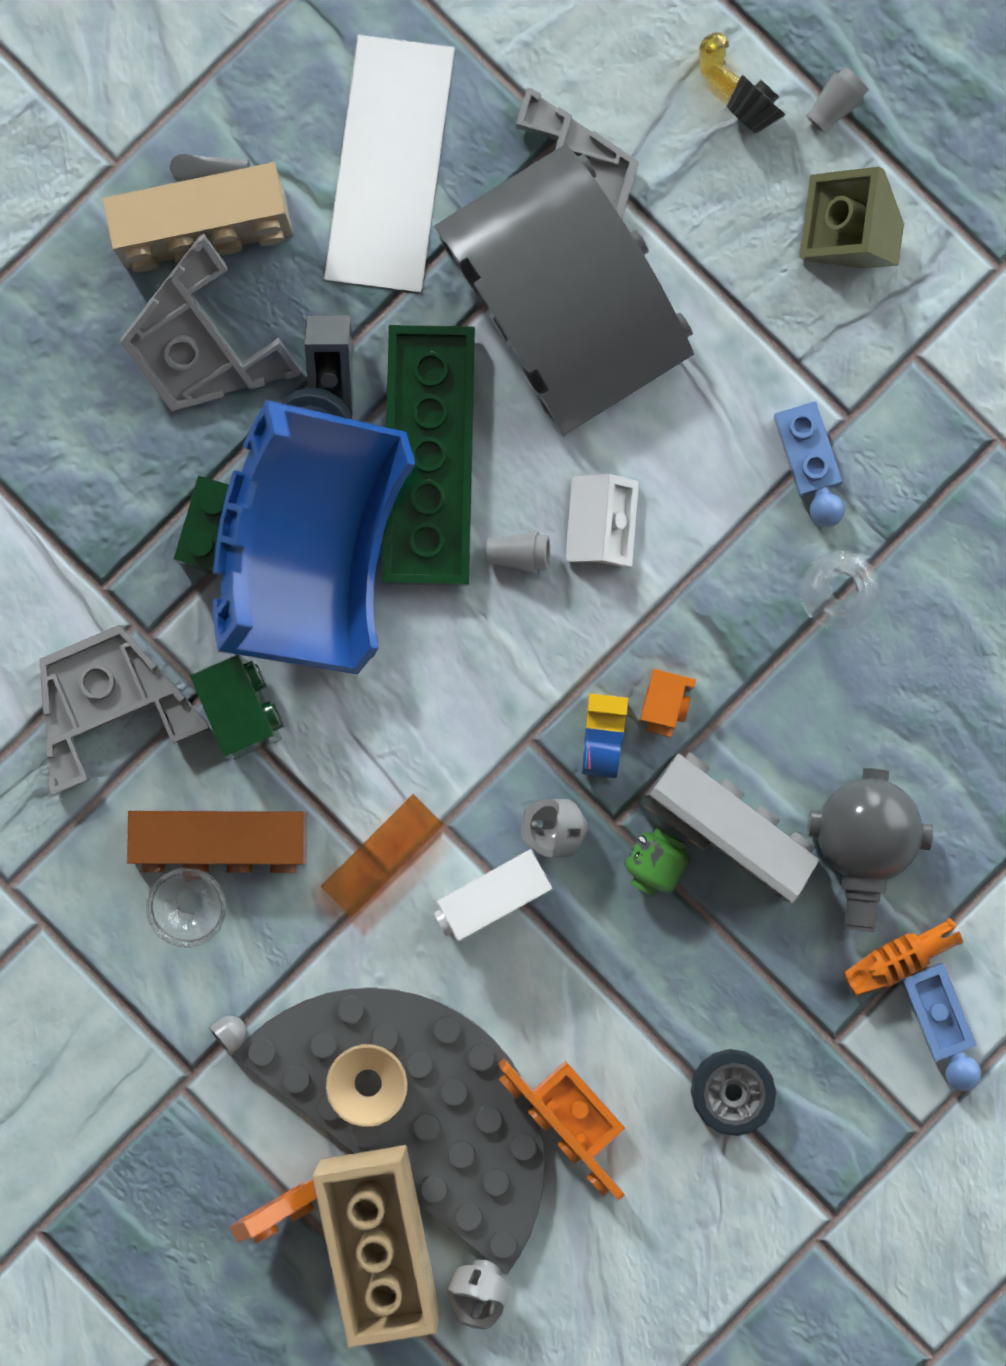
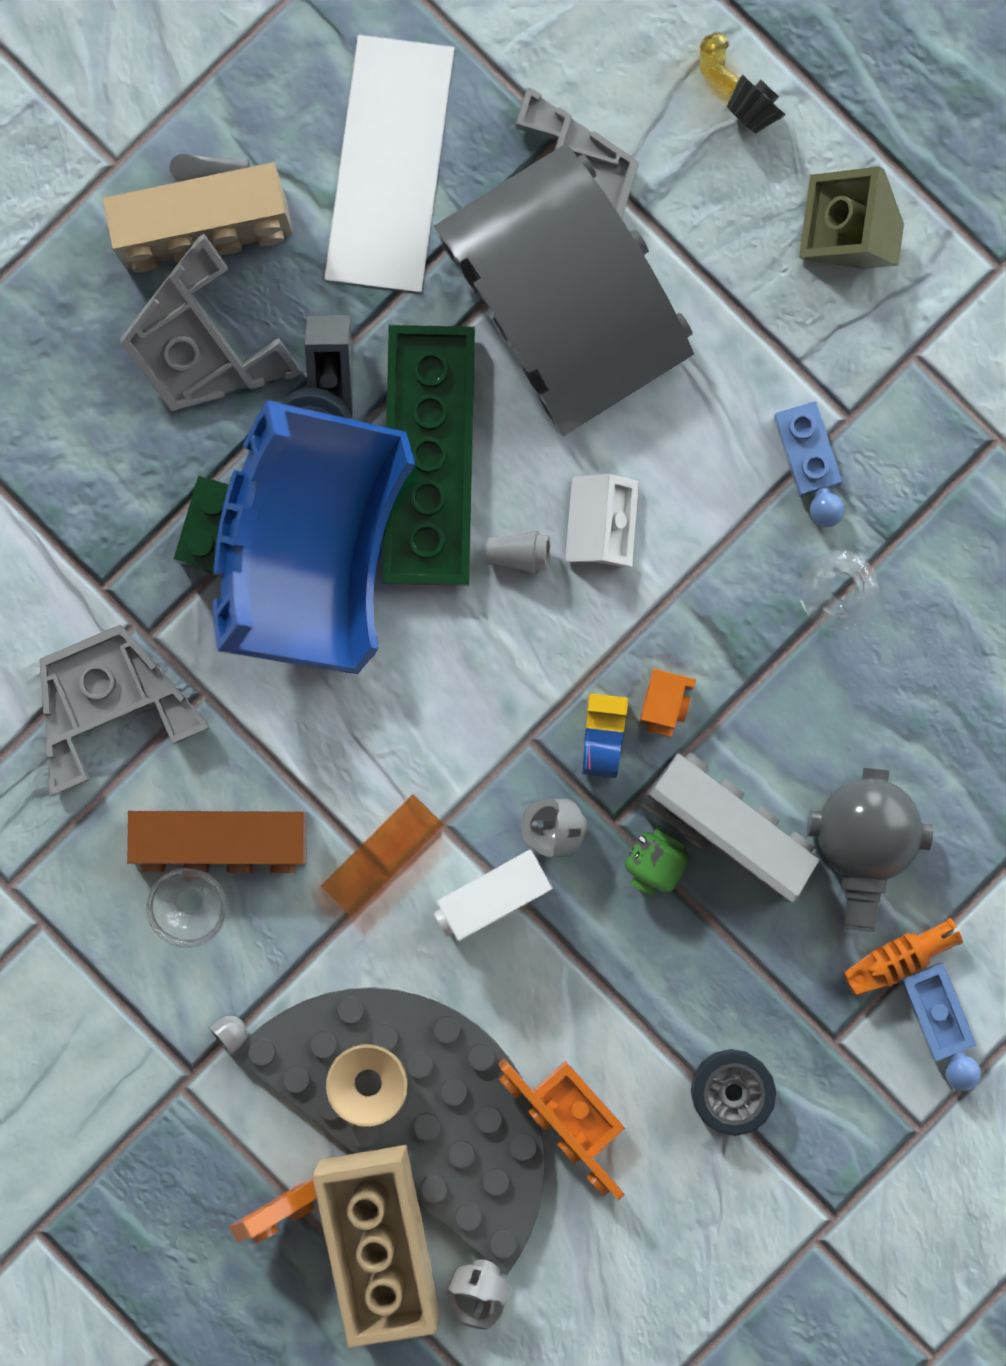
dark green brick [189,655,285,760] -> none
light grey cone [806,67,869,133] -> none

